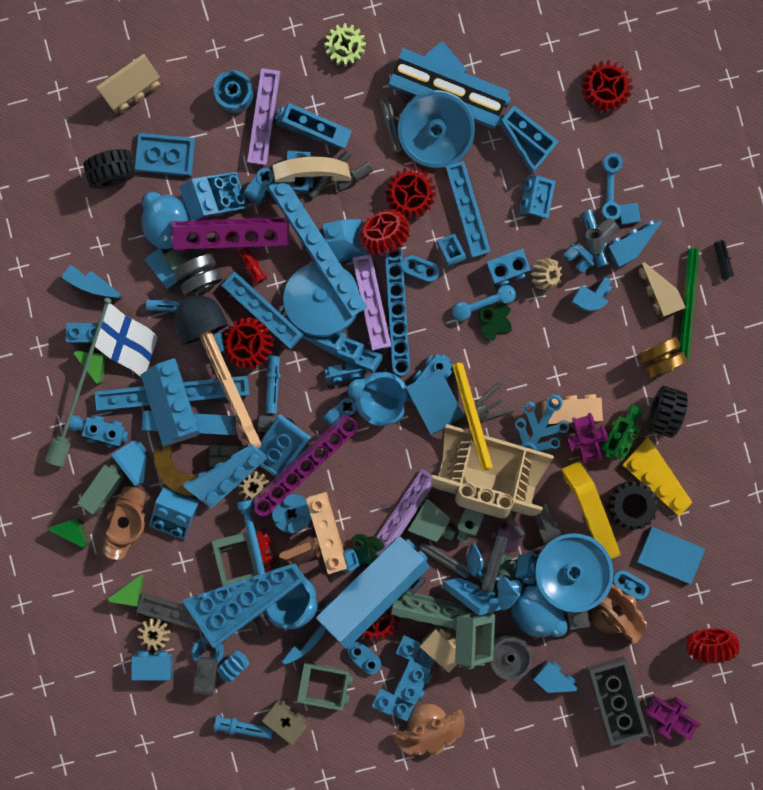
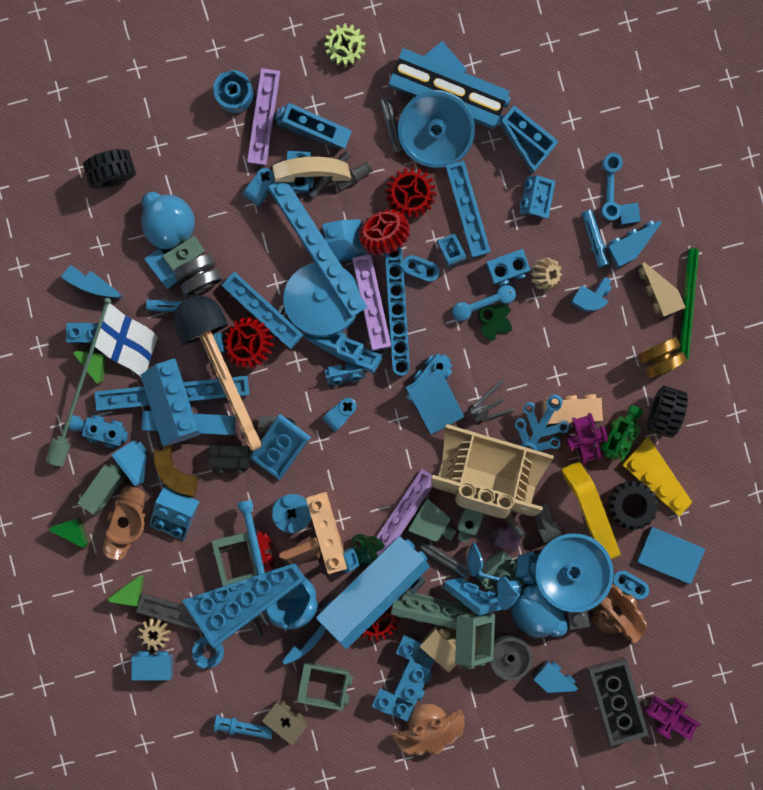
tan slope [97,54,163,114] -> none
dark azure tile [134,133,196,177] -> none
magenta brick [171,217,289,252] -> none
dark azure slope [179,172,249,220] -> none
dark azure wing [183,444,267,509] -> none
flat silver brick [193,656,218,696] -> none
dark azure gear [217,650,249,683] -> none
red pin [227,232,268,286] -> none
tan gear [238,471,270,503] -> none
magenta beam [252,415,358,516] -> none
dark azure pin [265,356,281,414] -> none
dark azure piece [348,372,408,426] -> none
dark azure plate [348,641,381,674] -> none
yellow axle [452,362,493,471] -> none
flat silver axle [482,536,508,593] -> none
dark azure piece [563,243,595,273] -> none
red gear [581,60,633,113] -> none
dark grey piece [585,218,619,254] -> none
red gear [686,627,740,664] -> none
black axle [714,240,734,279] -> none

